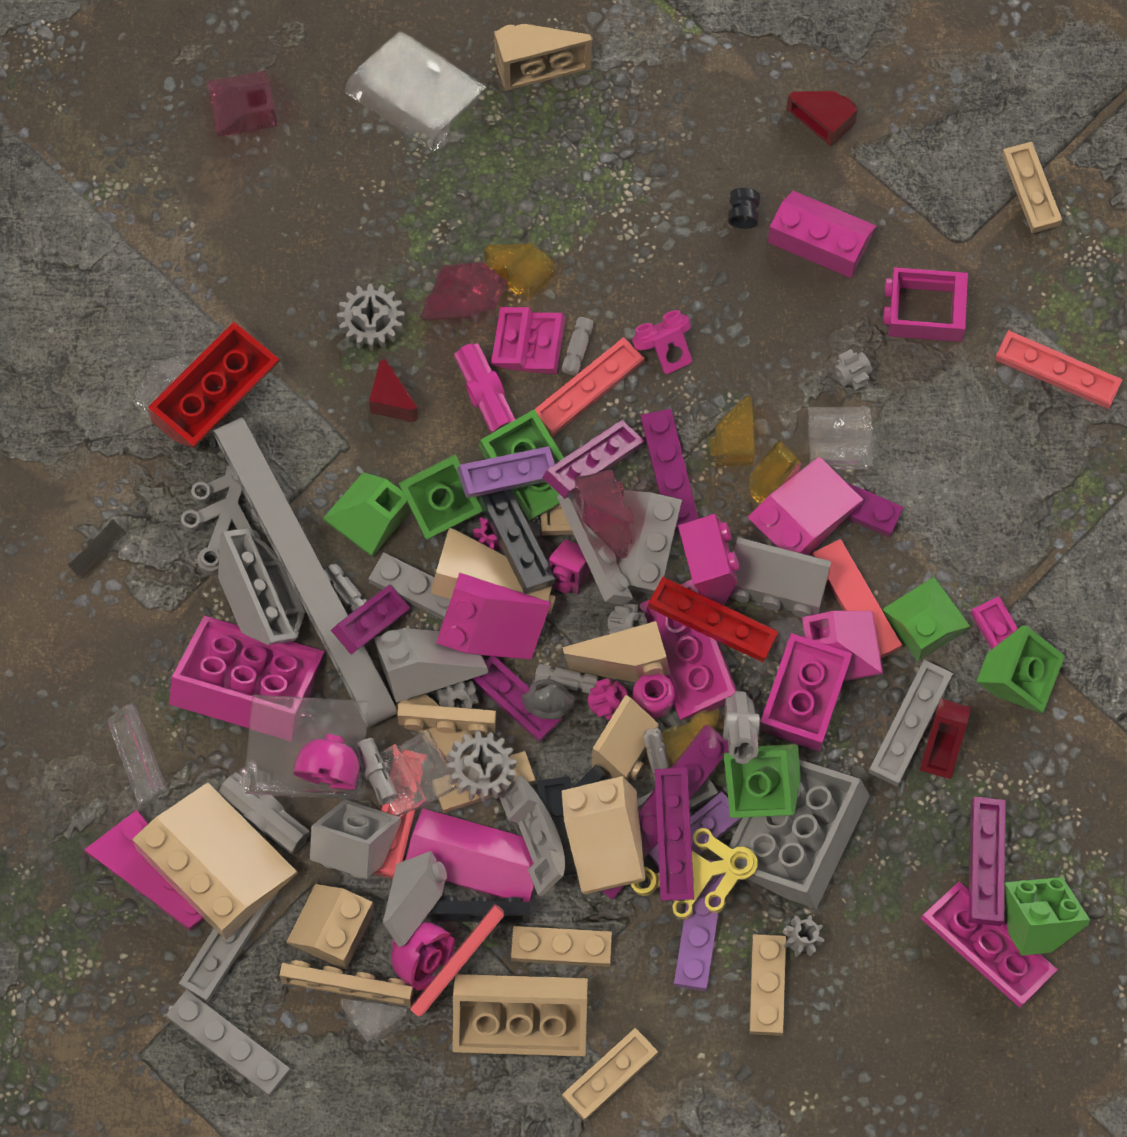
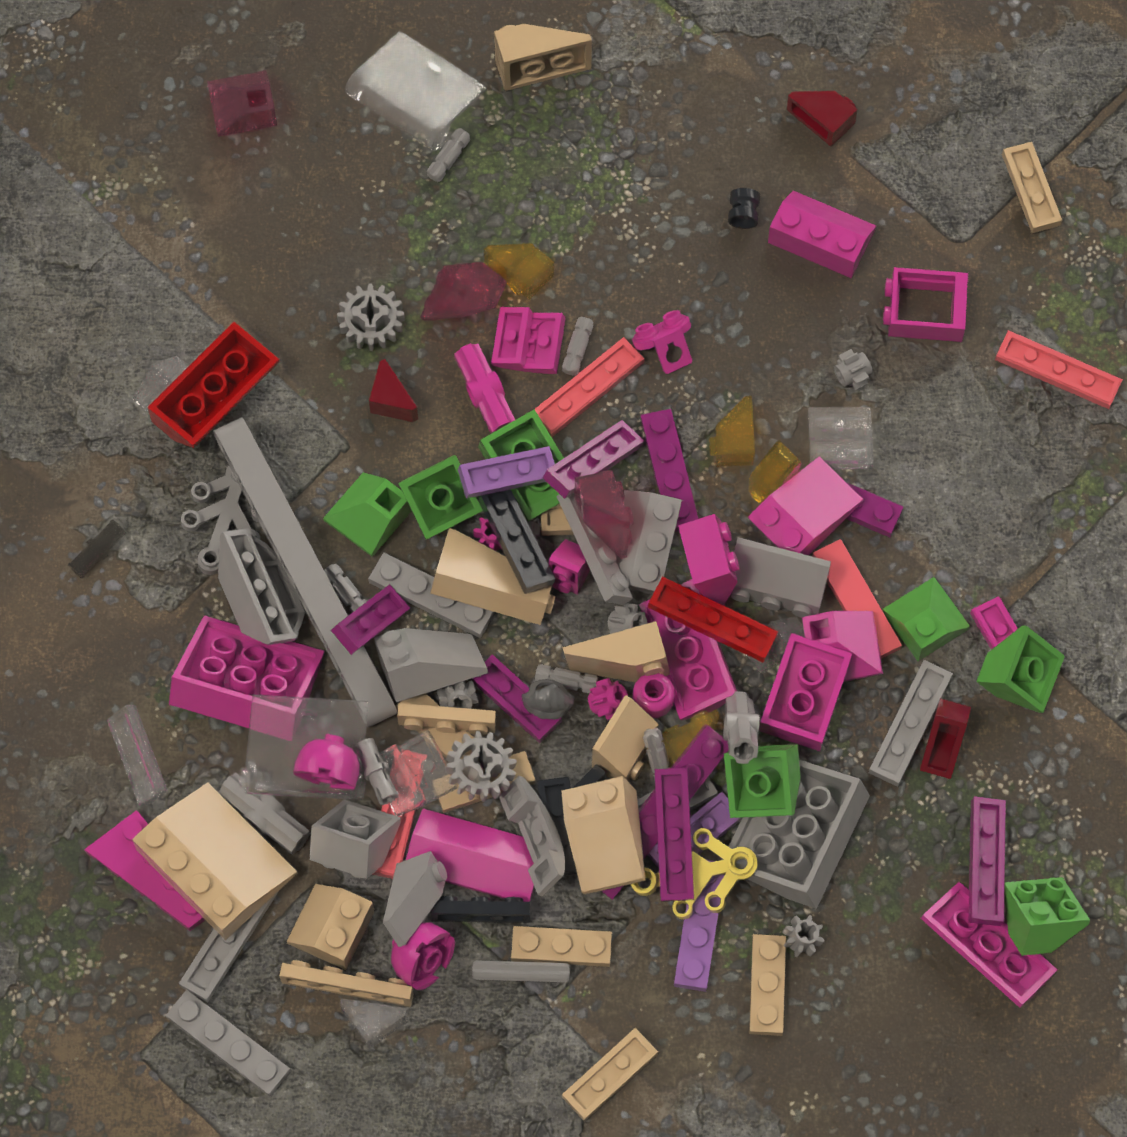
coral tile [410,904,504,1017] -> none
dark pink slope [436,572,551,659] -> none
tan slope [453,974,588,1056] -> none
none -> light grey axle [427,128,470,182]
none -> light grey axle [472,960,570,982]

